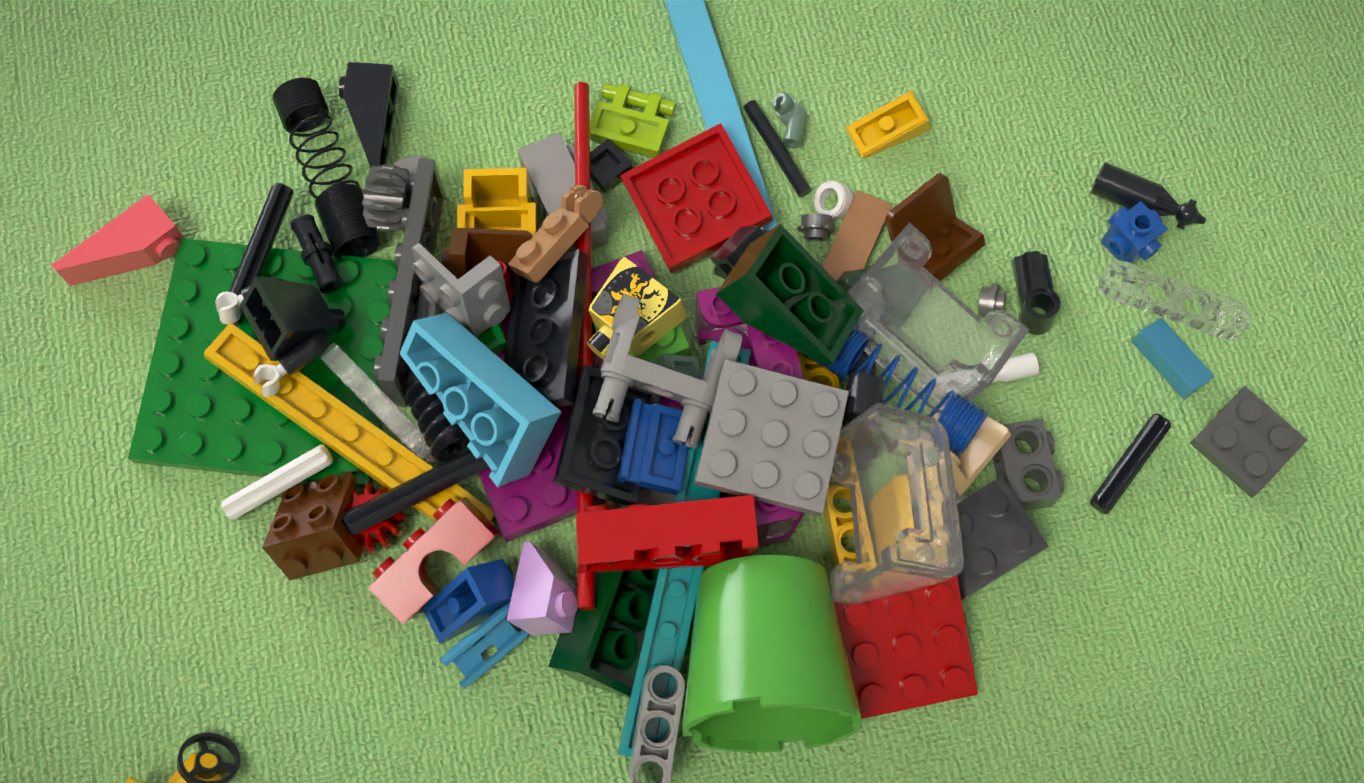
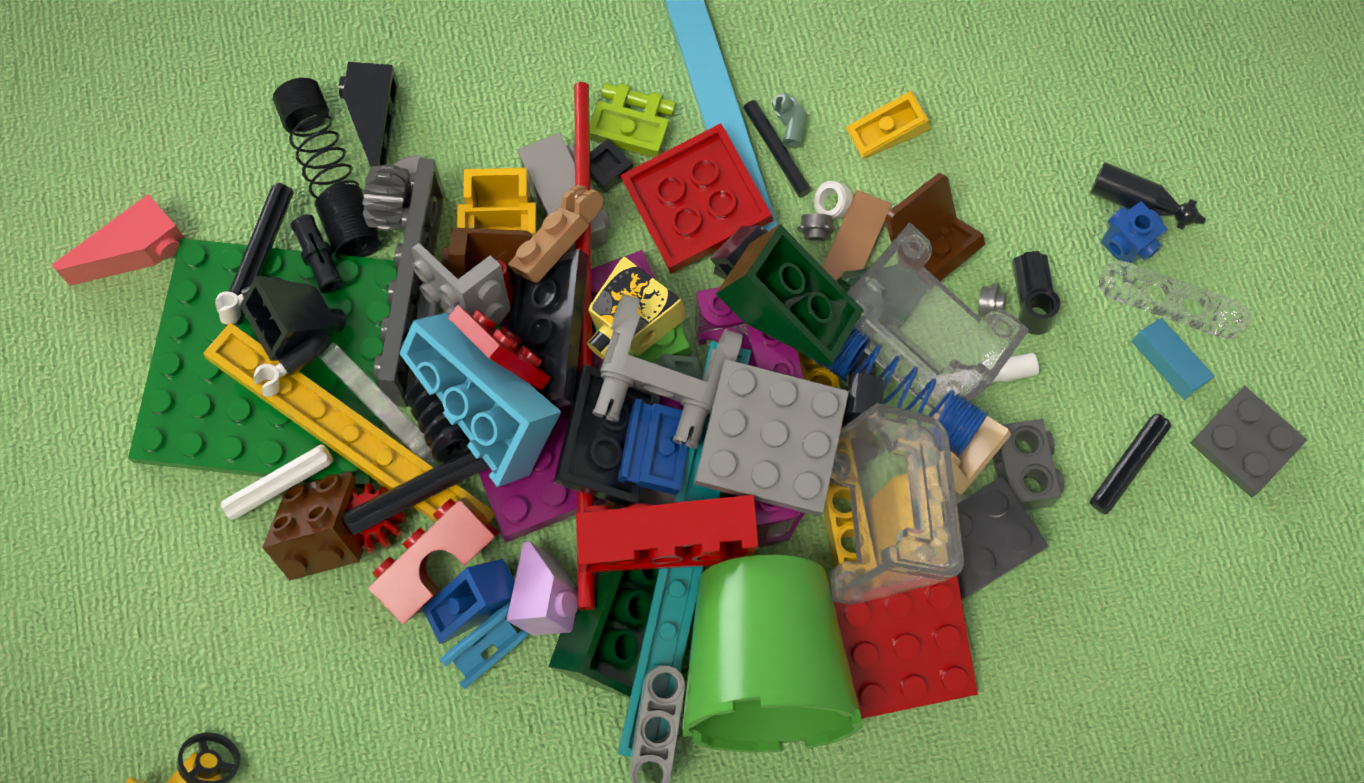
none -> red plate [448,305,551,391]

